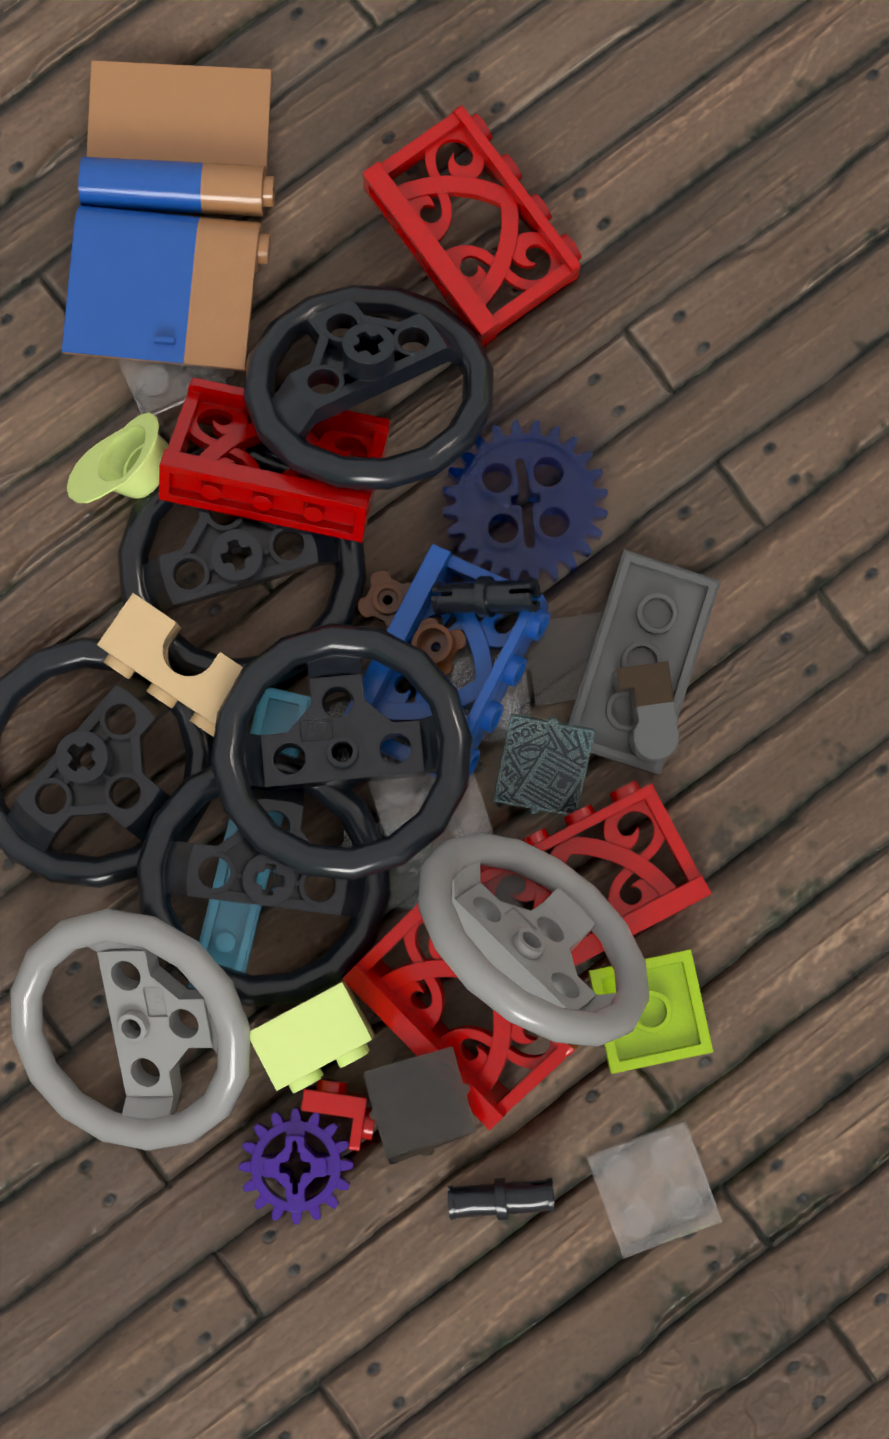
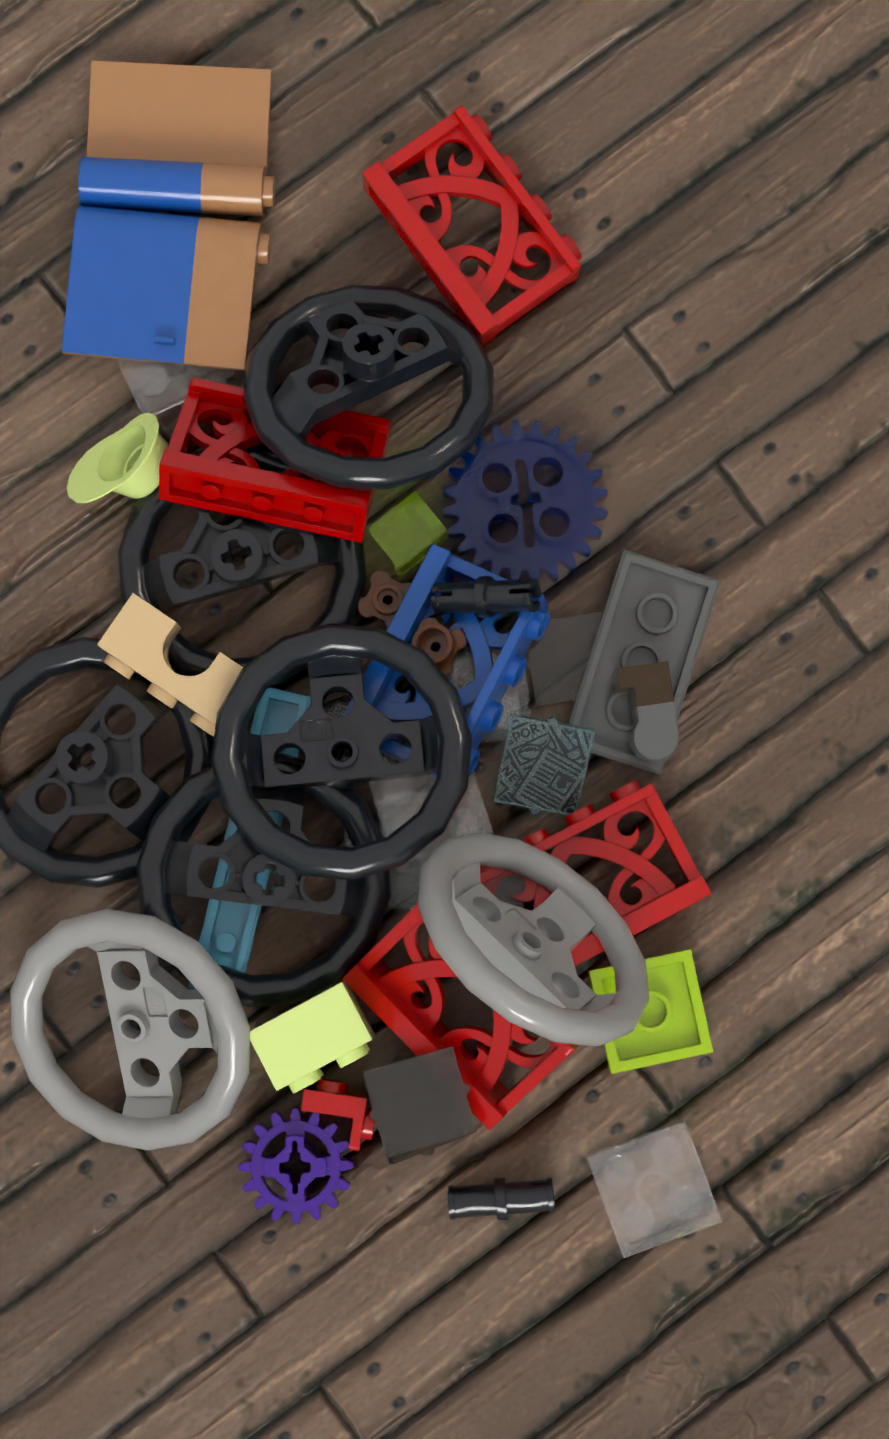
none -> clear neon green panel [369,491,448,576]

